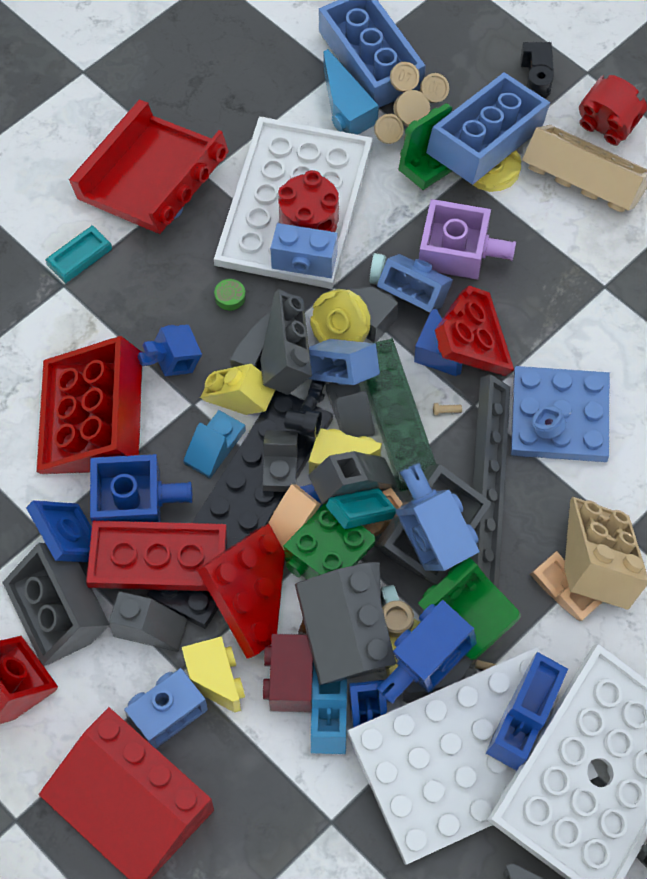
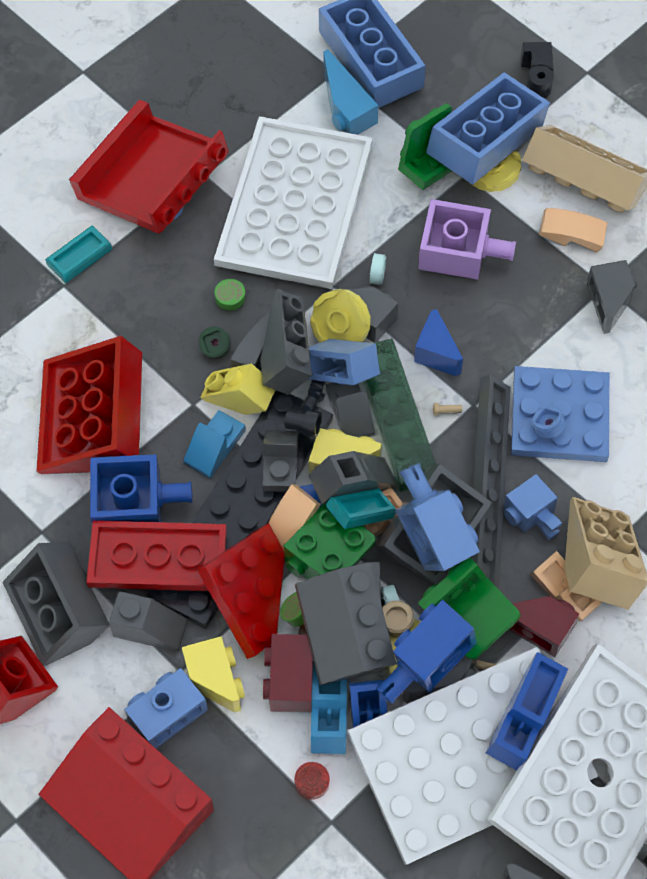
blue tile [26,500,92,562] -> none
blue brick [137,325,202,376] -> none
medium blue brick [270,223,338,279] -> none
red brick [278,170,339,232] -> none
tan piece [374,62,449,144] -> none
medium blue brick [377,254,453,312] -> none
red plate [435,285,514,376] -> none
red brick [579,75,647,146] -> none
none -> dark green tile [199,326,231,359]
none -> bright green tile [280,592,304,627]
none -> clear red tile [294,762,330,800]
none -> medium blue brick [503,474,562,541]
none -> dark red slope [509,596,579,658]
none -> light nougat slope [539,208,608,252]
none -> dark grey slope [587,260,637,334]

